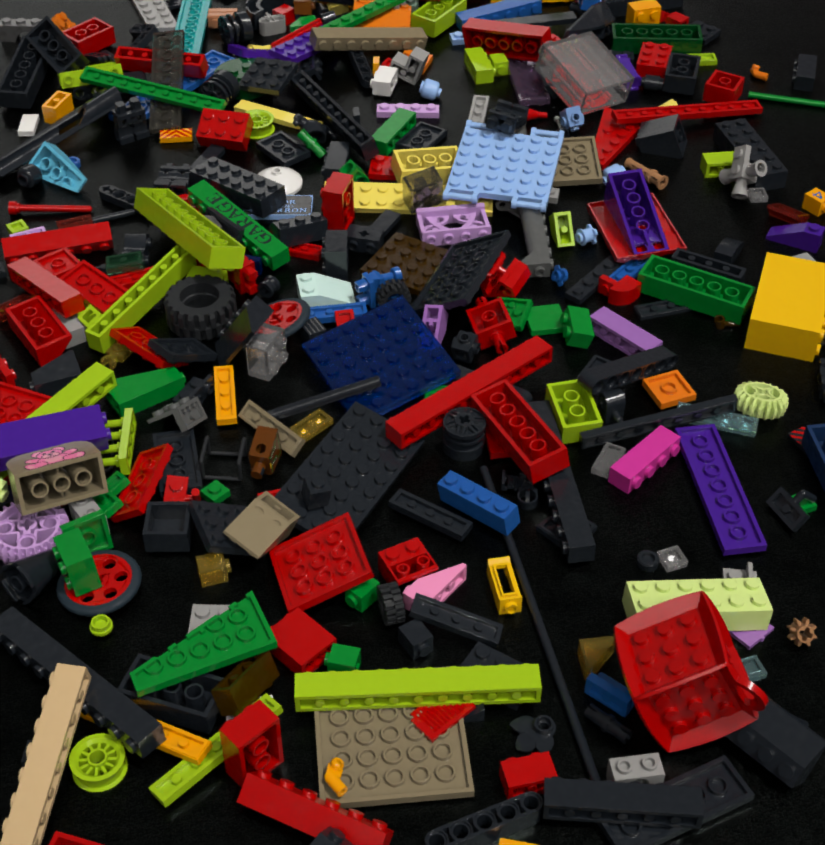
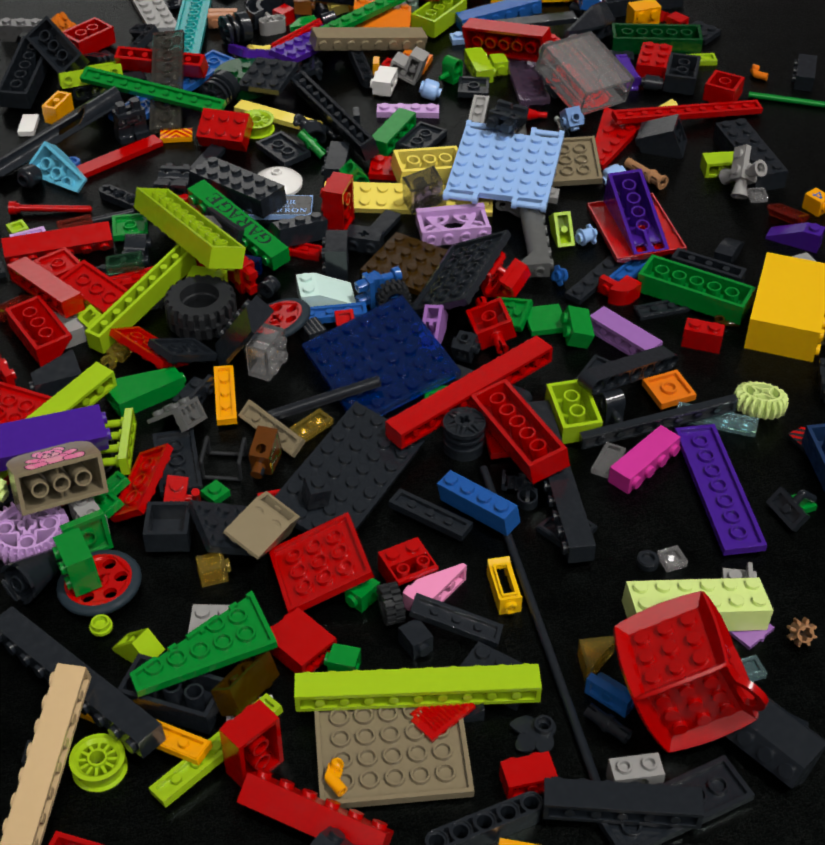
none -> red tile [76,134,163,178]
none -> green plate [112,213,149,242]
none -> lime slope [112,628,165,663]
none -> green piece [438,55,463,85]
none -> black plate [458,76,489,99]
none -> red slope [681,317,725,354]

